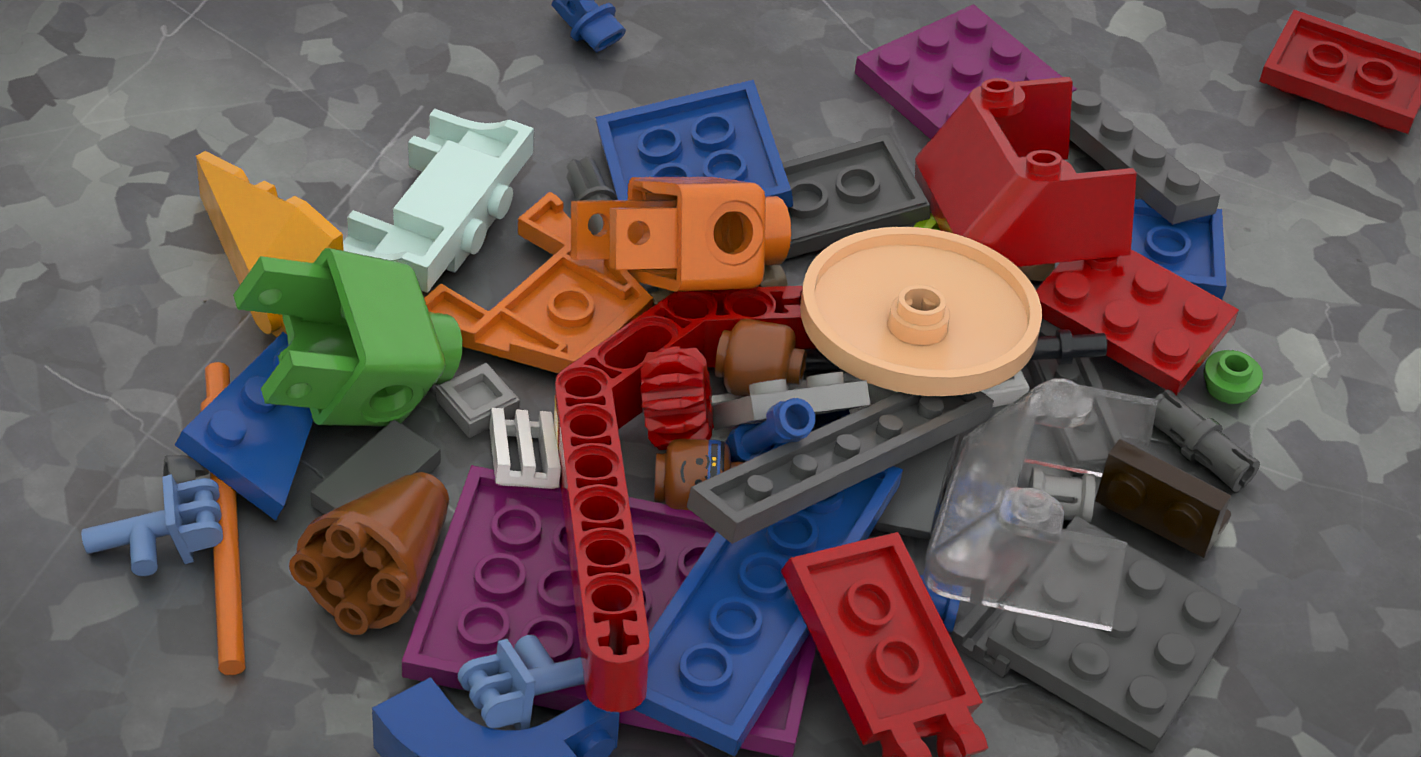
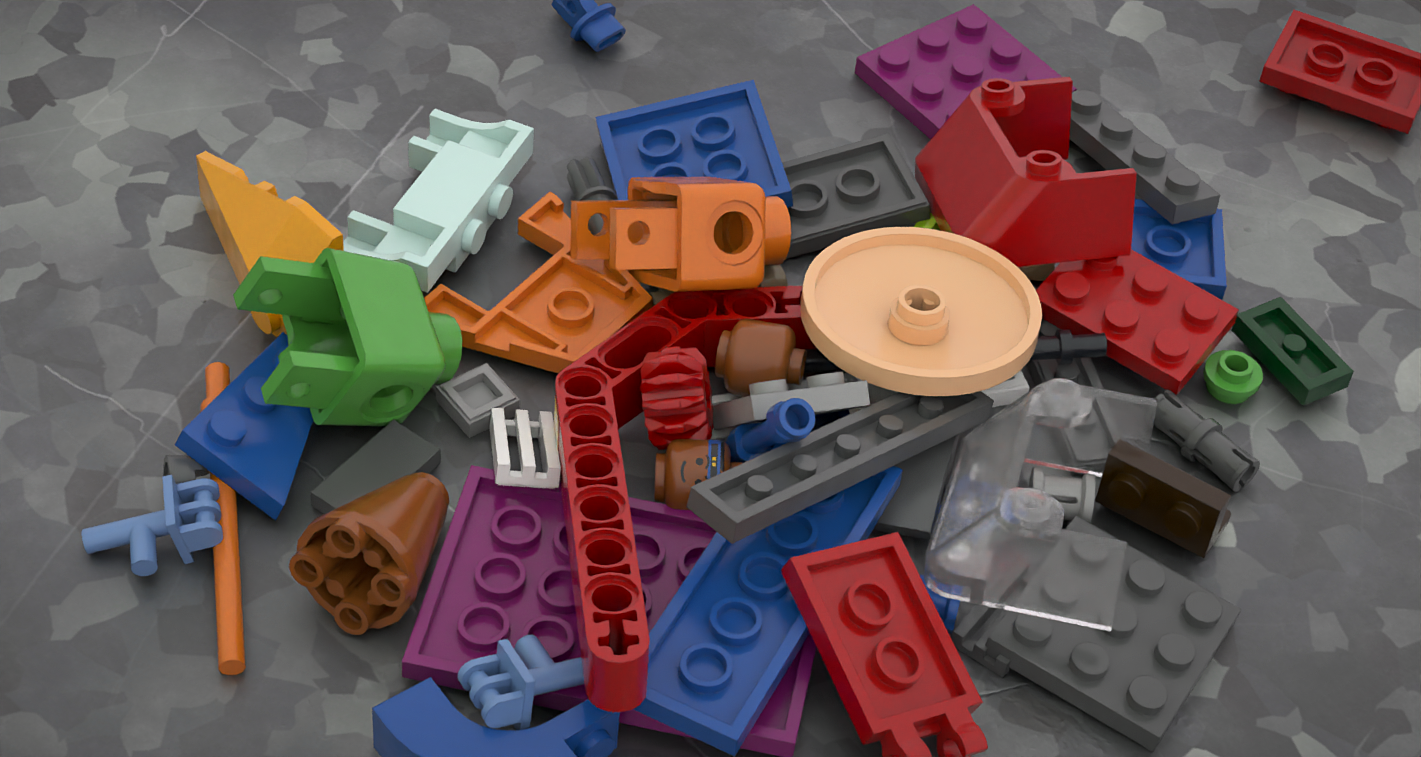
none -> dark green plate [1231,297,1354,406]

